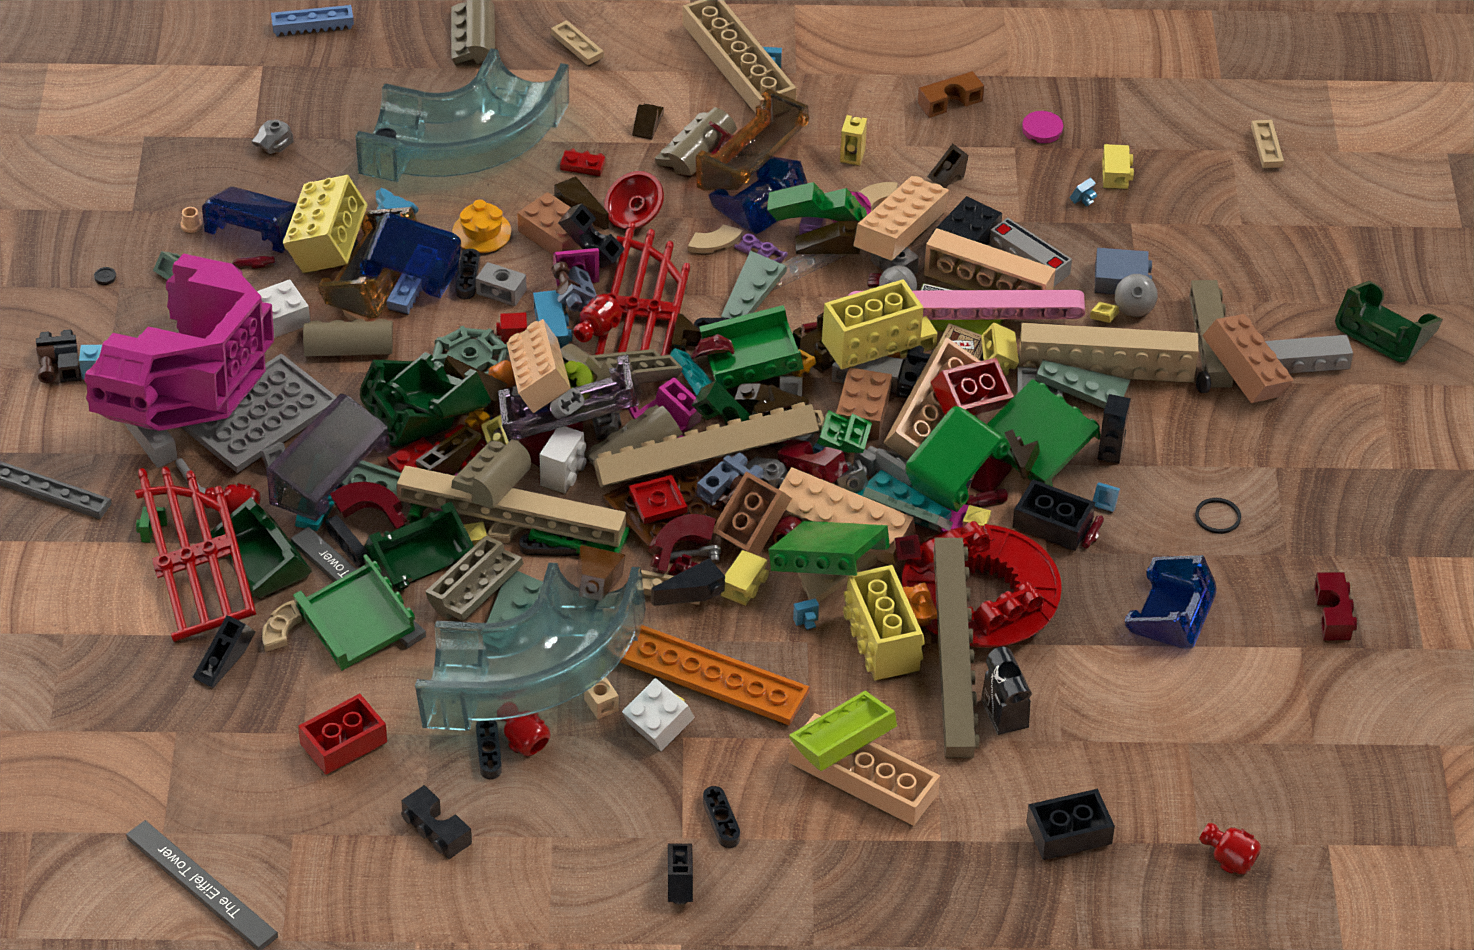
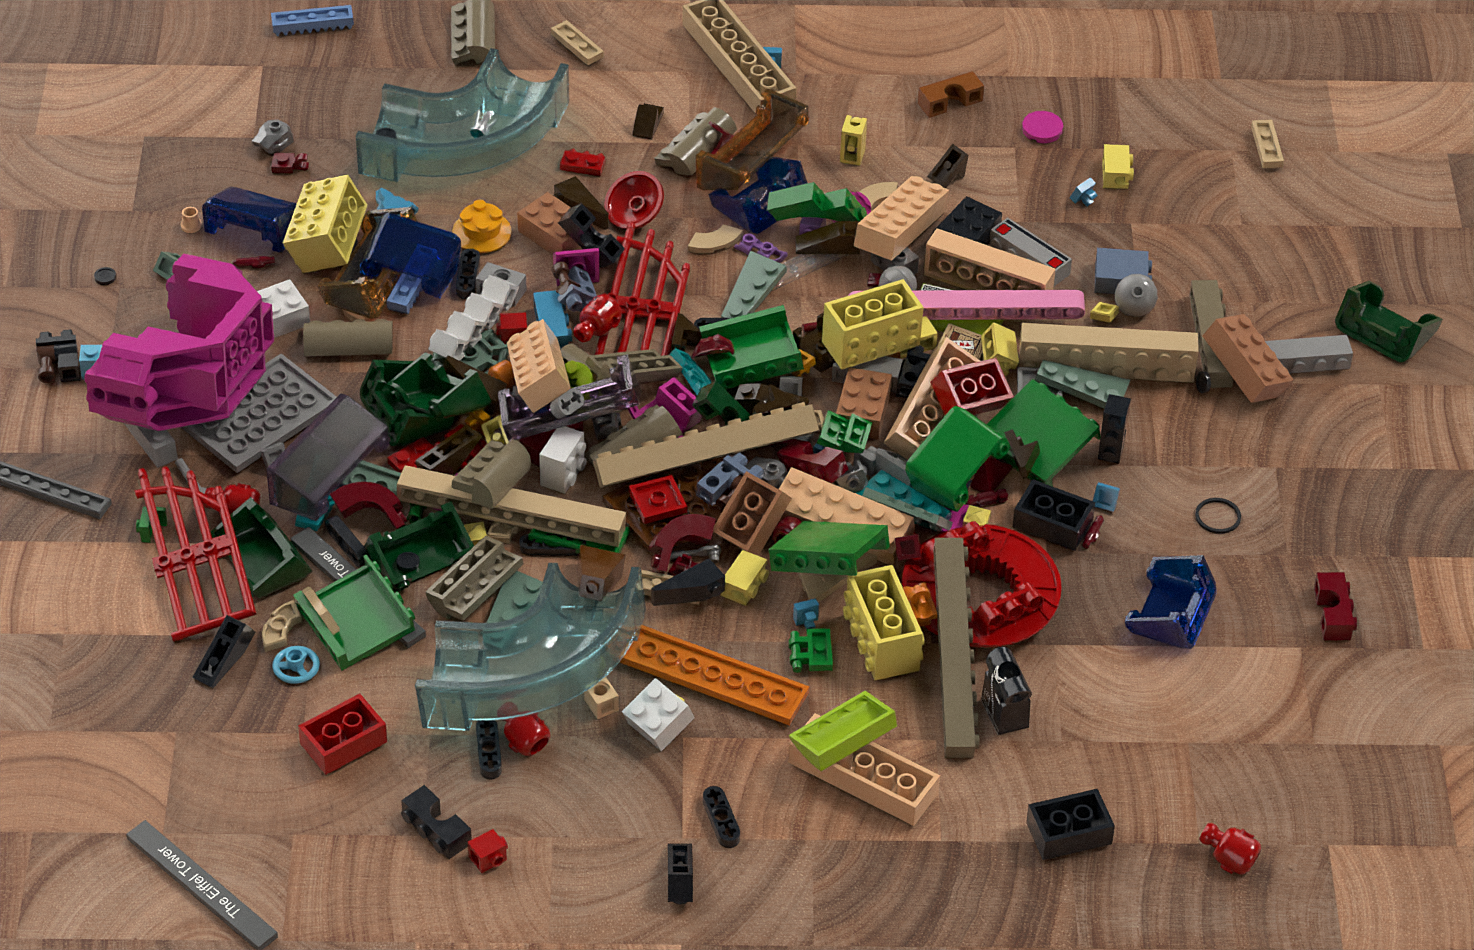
none -> dark red plate [271,153,309,173]
none -> medium azure piece [272,646,320,684]
none -> tan tile [302,586,340,635]
none -> black piece [396,552,420,572]
none -> white brick [429,275,519,361]
none -> red brick [468,829,508,873]
none -> flat silver piece [470,110,497,140]
none -> green plate [788,629,833,673]

